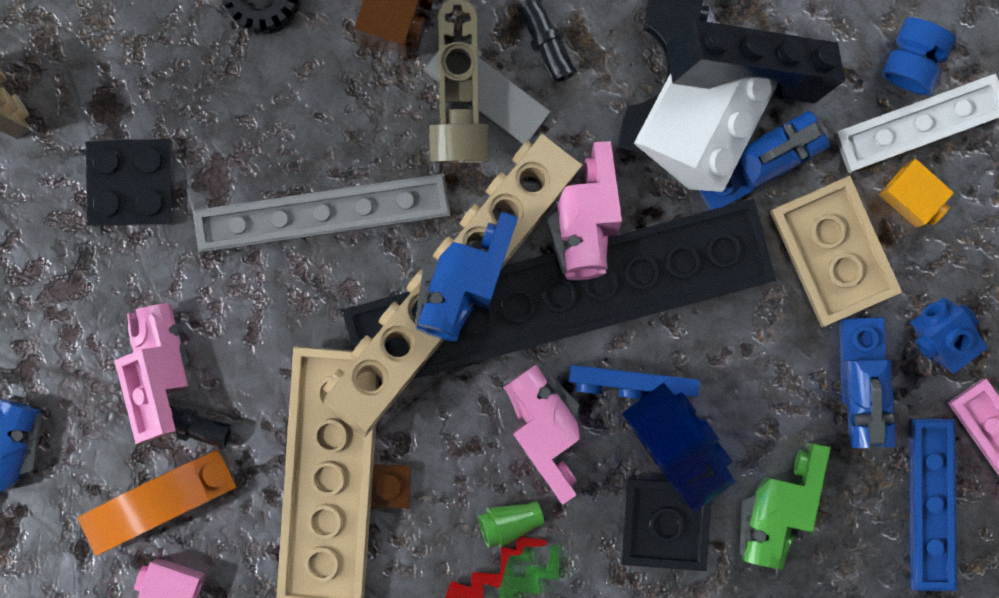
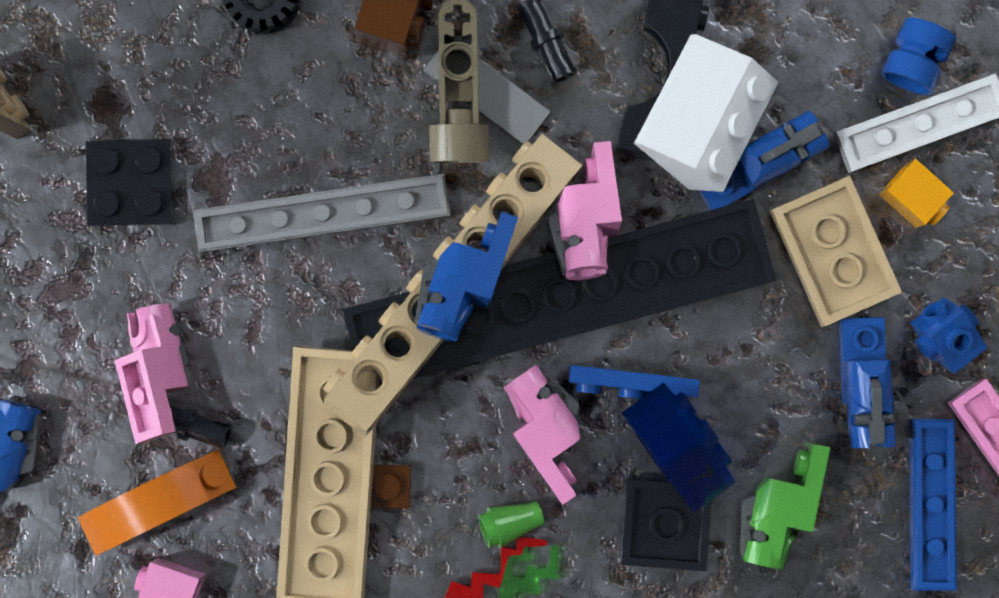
black arch [666,19,845,104] -> none

